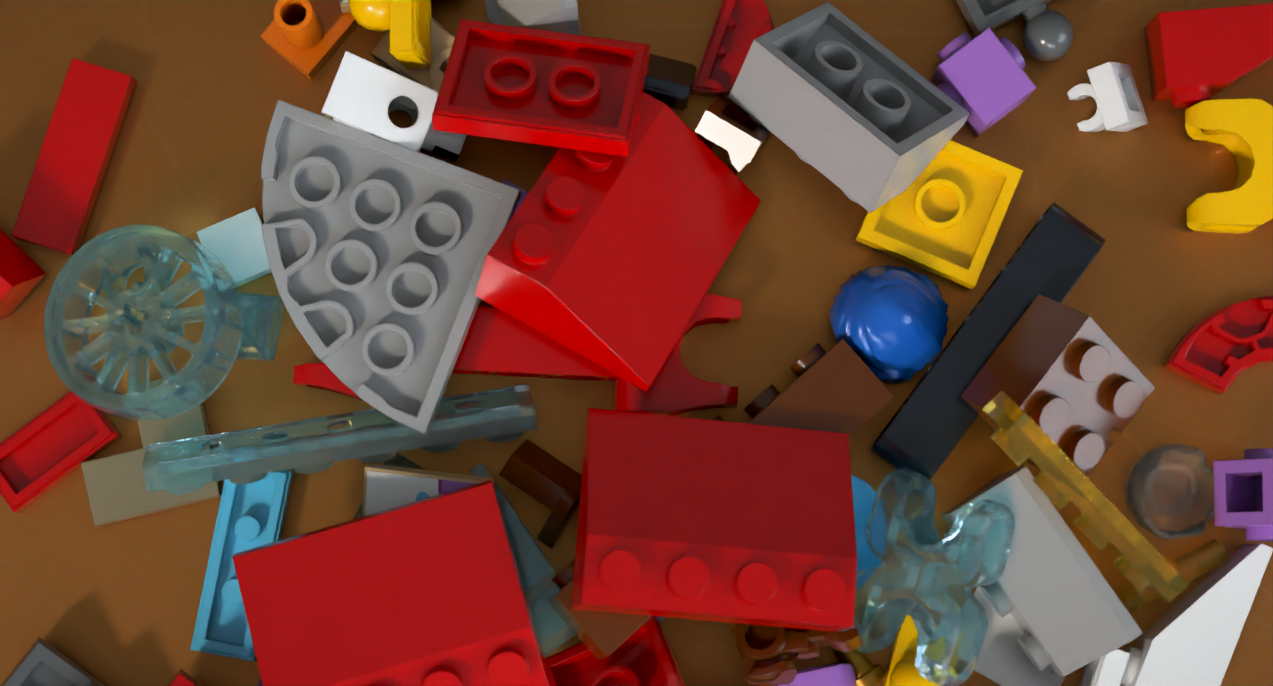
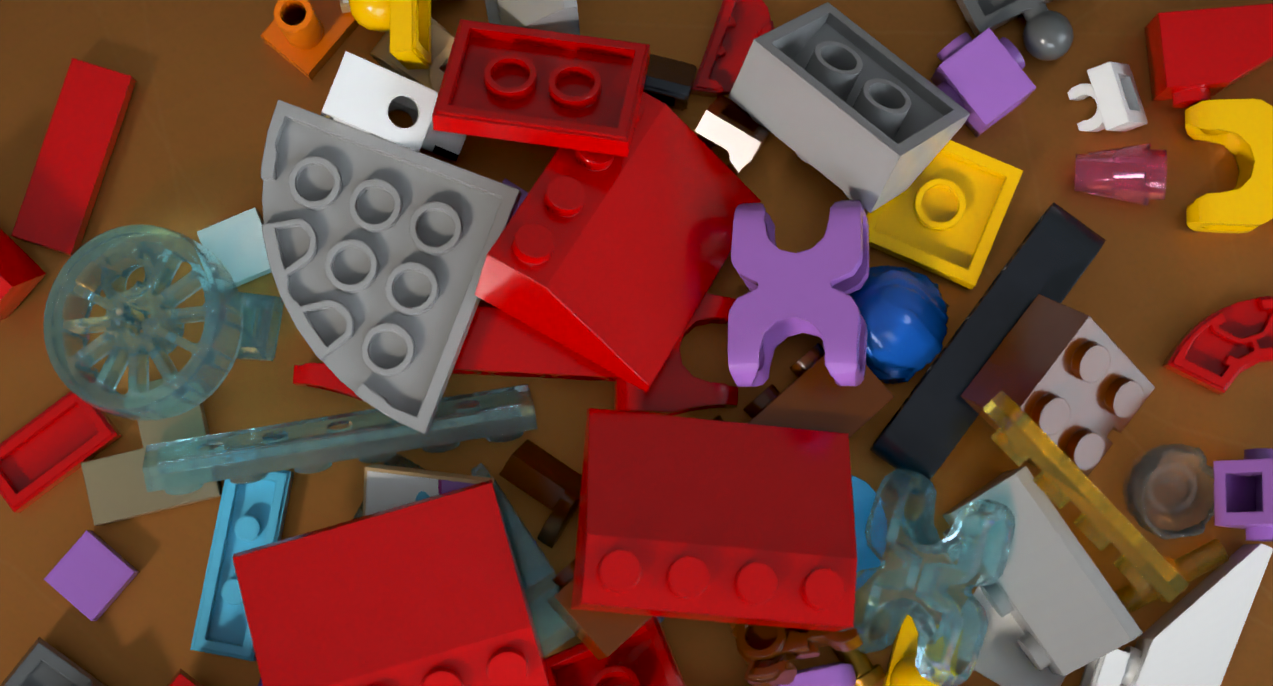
none -> medium lavender tile [44,530,139,621]
none -> medium lavender piece [728,200,869,387]
none -> clear pink cone [1074,143,1167,206]

